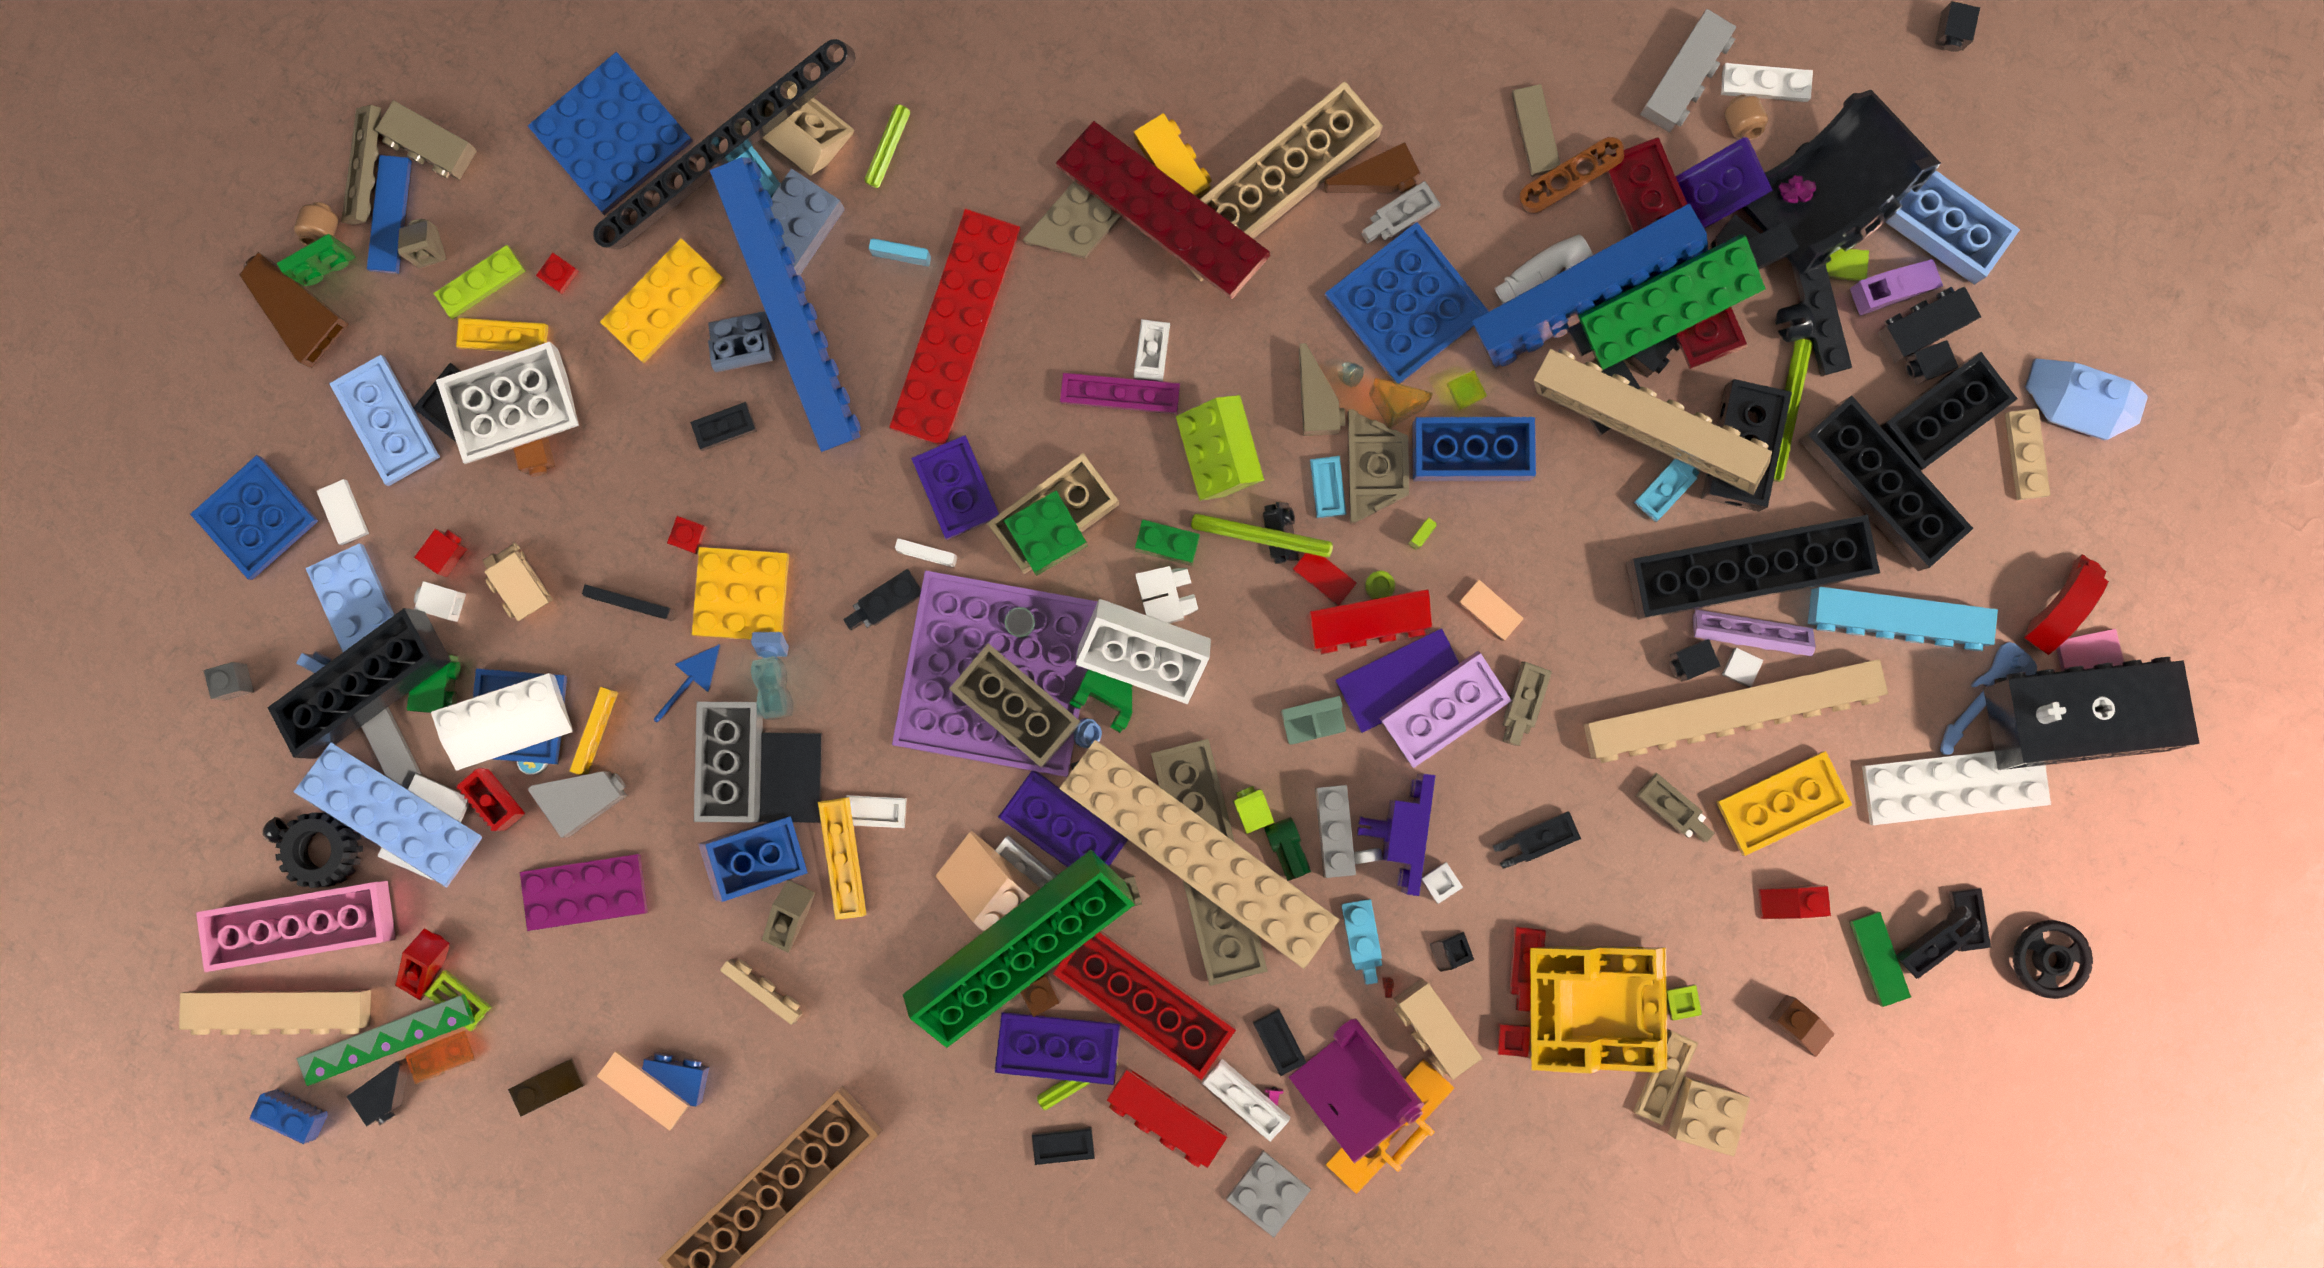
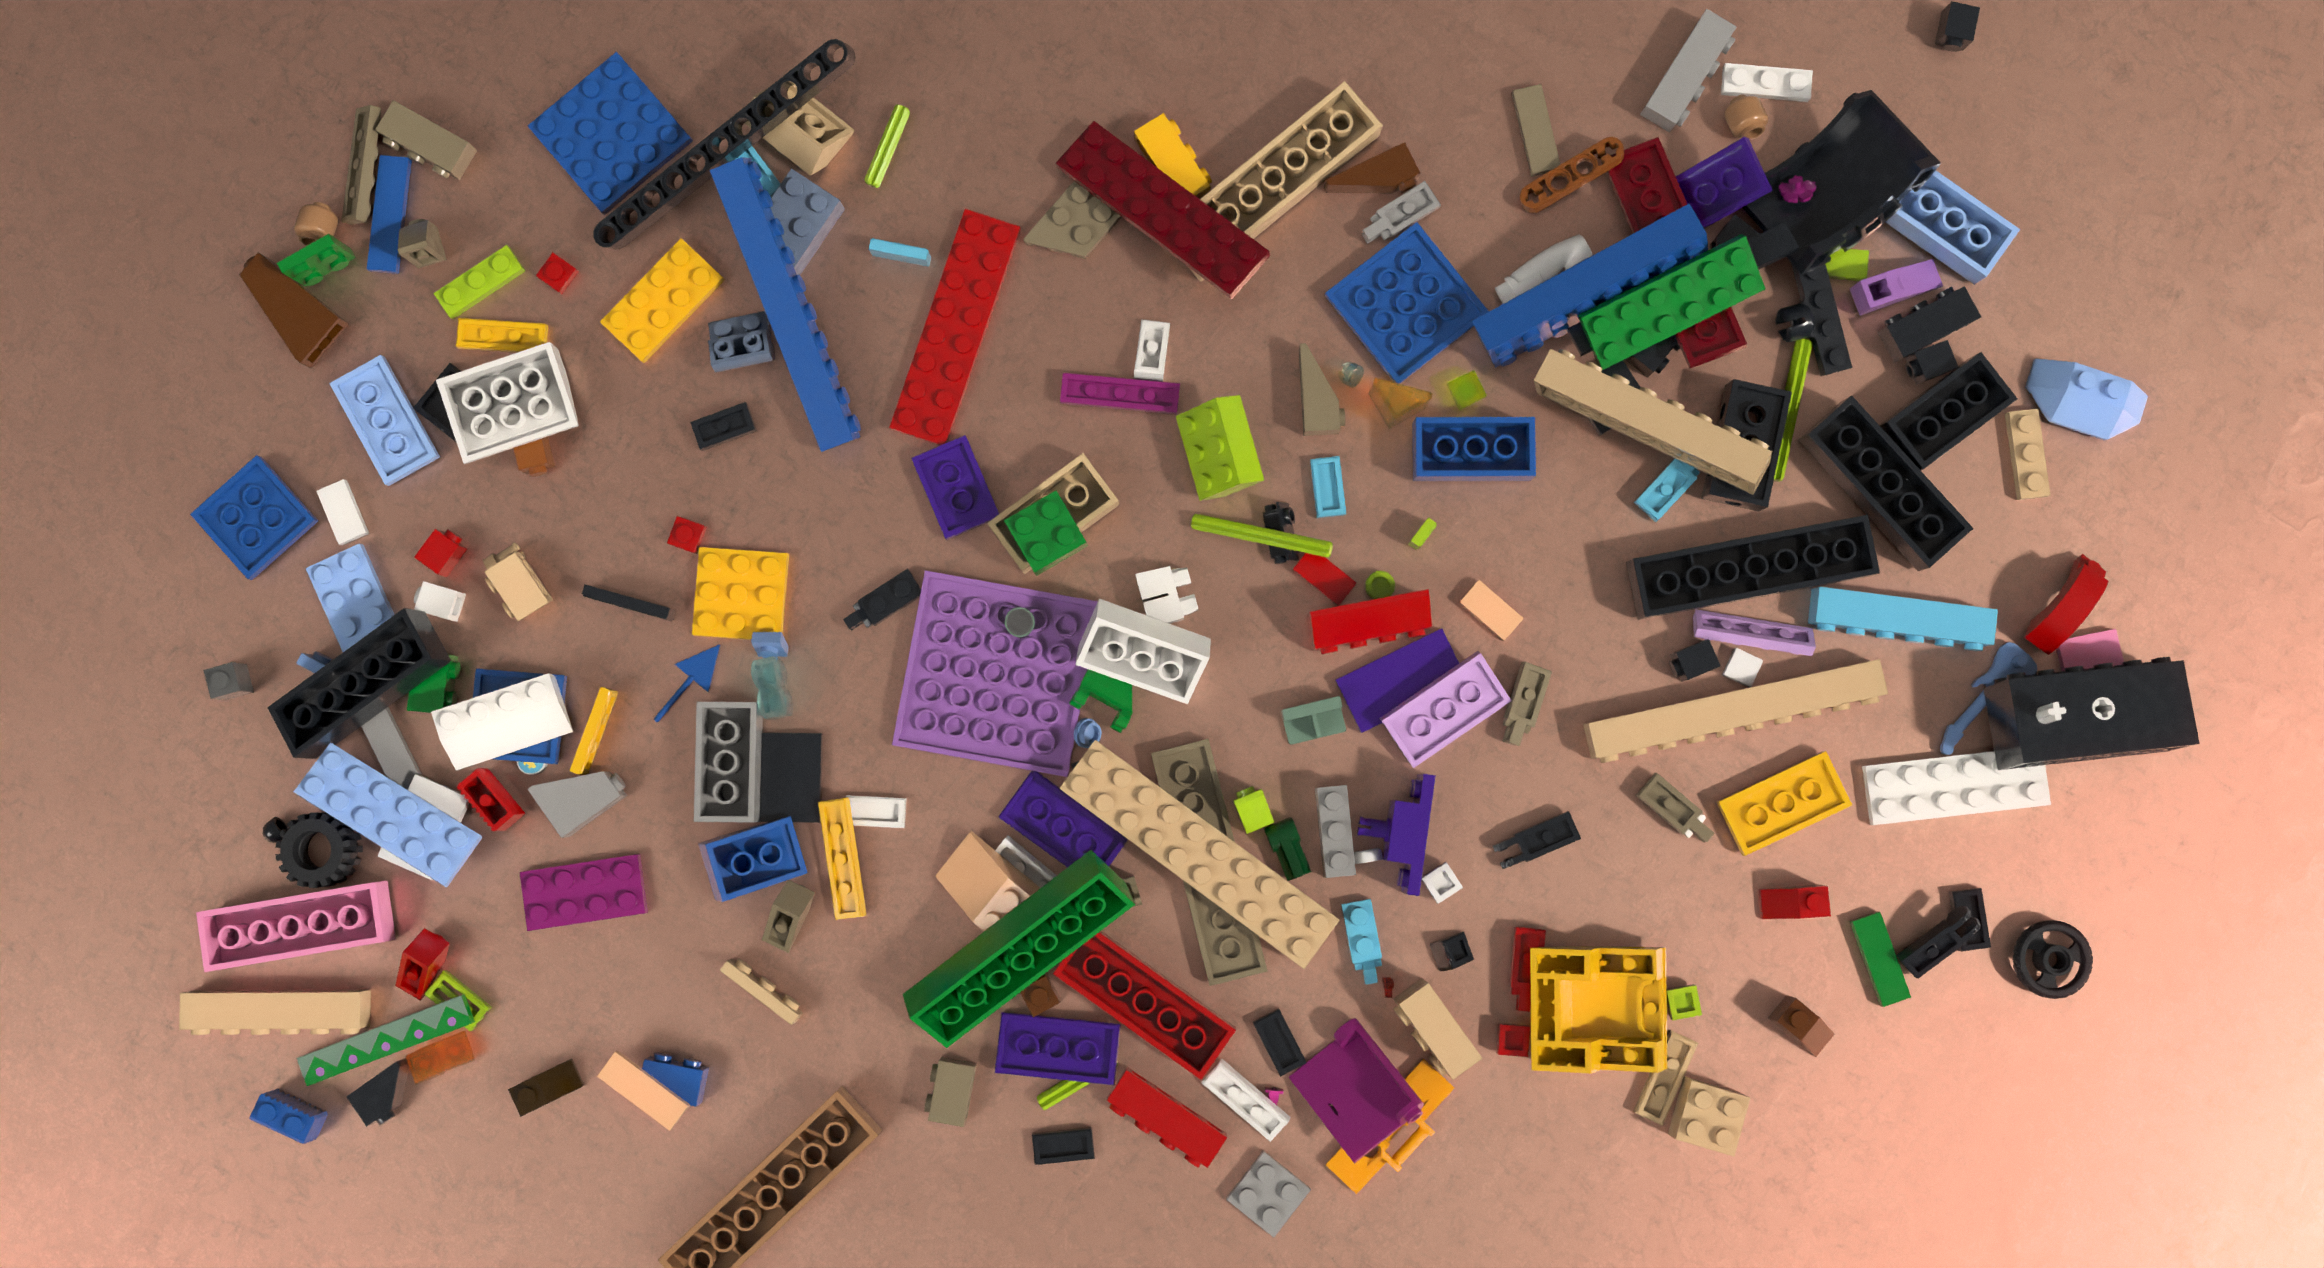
white tile [895,539,957,568] -> none
dark tan brick [949,643,1081,768] -> none
green brick [1135,519,1200,566] -> none
dark tan wing [1348,409,1409,524] -> none
none -> dark tan brick [924,1057,977,1127]

